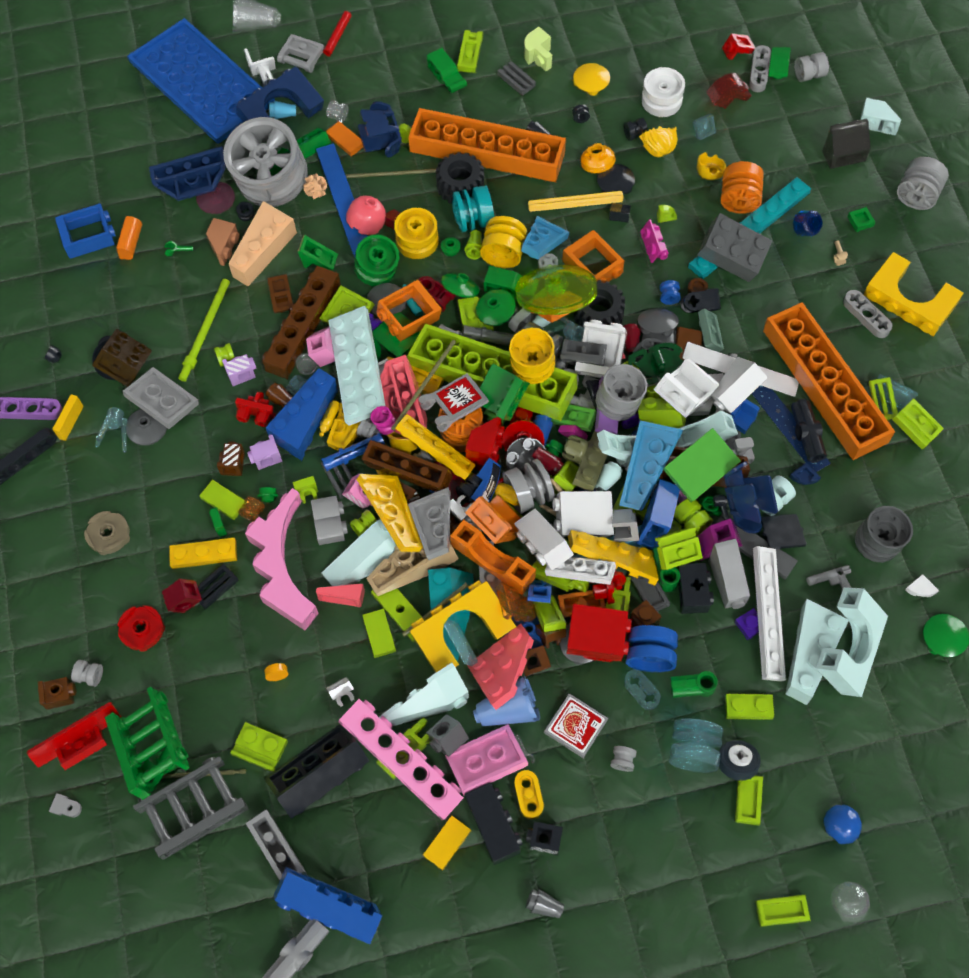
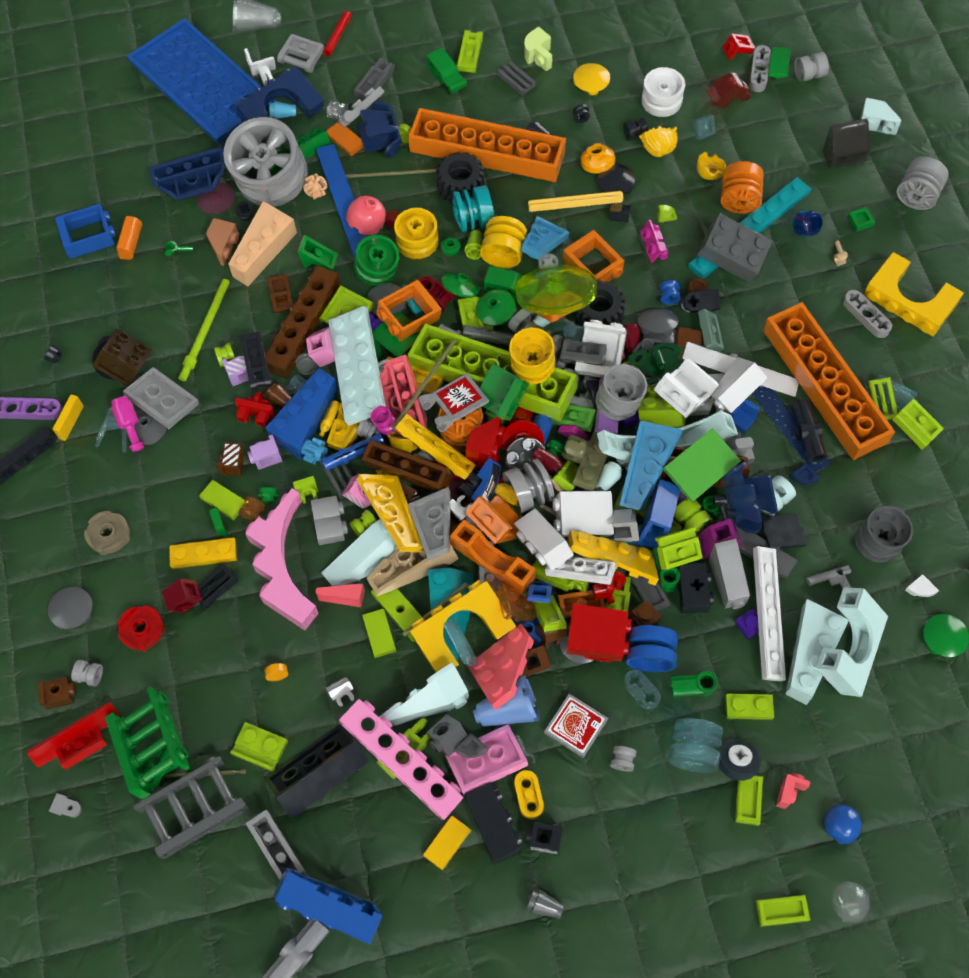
none -> dark grey dish [48,587,93,629]
none -> dark pink piece [111,396,144,452]
none -> black plate [239,331,272,391]
none -> dark azure gear [301,437,328,465]
none -> light grey plate [338,86,385,127]
none -> dark grey hinge [354,58,395,100]
none -> dark grey tile [455,733,489,758]
none -> coral bracket [776,773,810,809]

